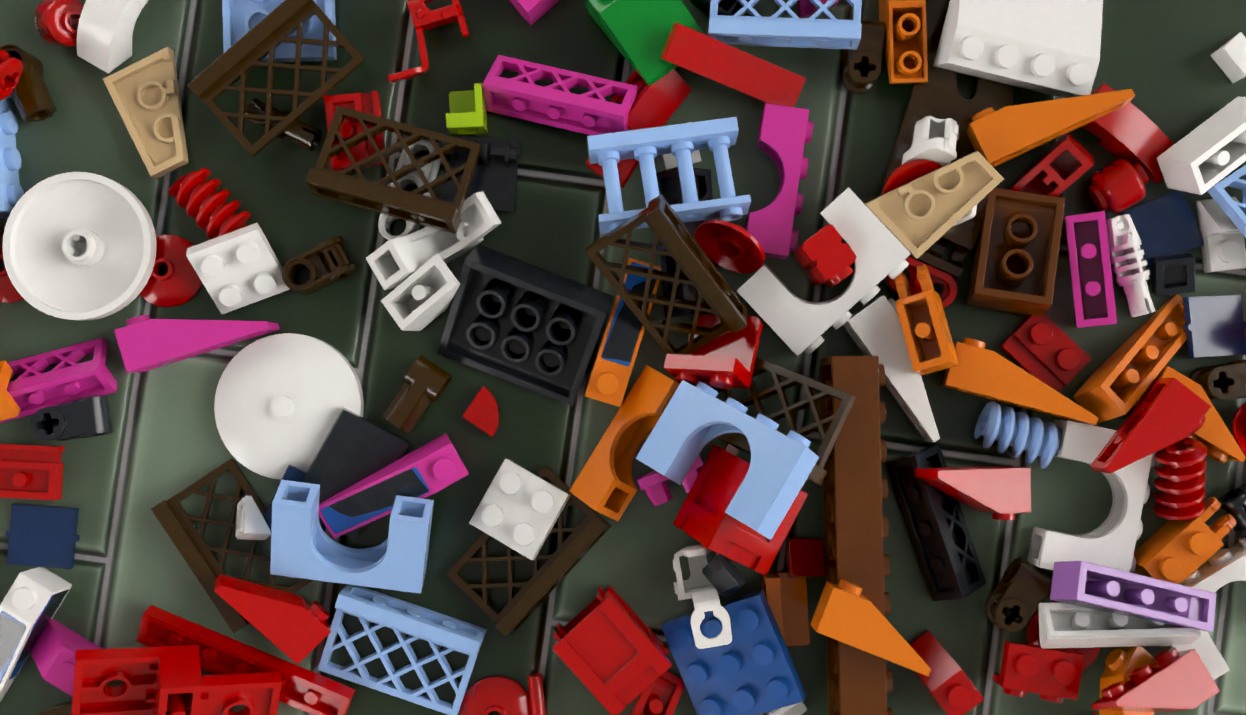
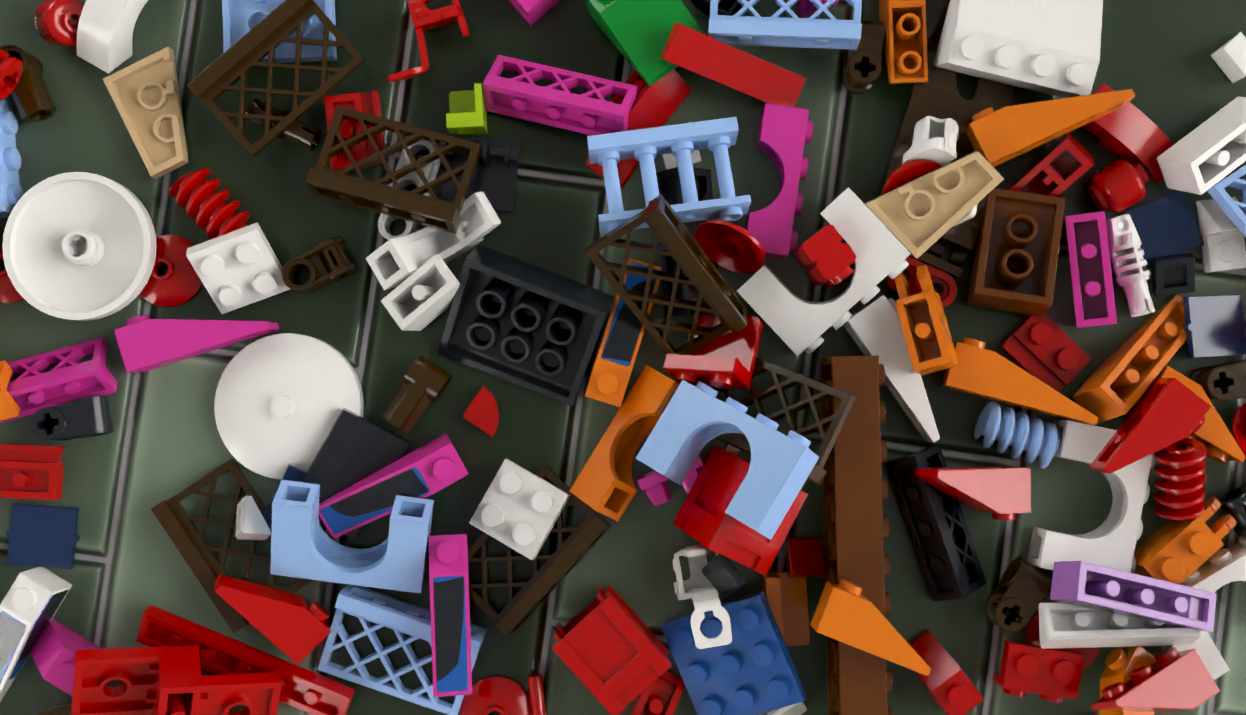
none -> slope [428,534,472,697]

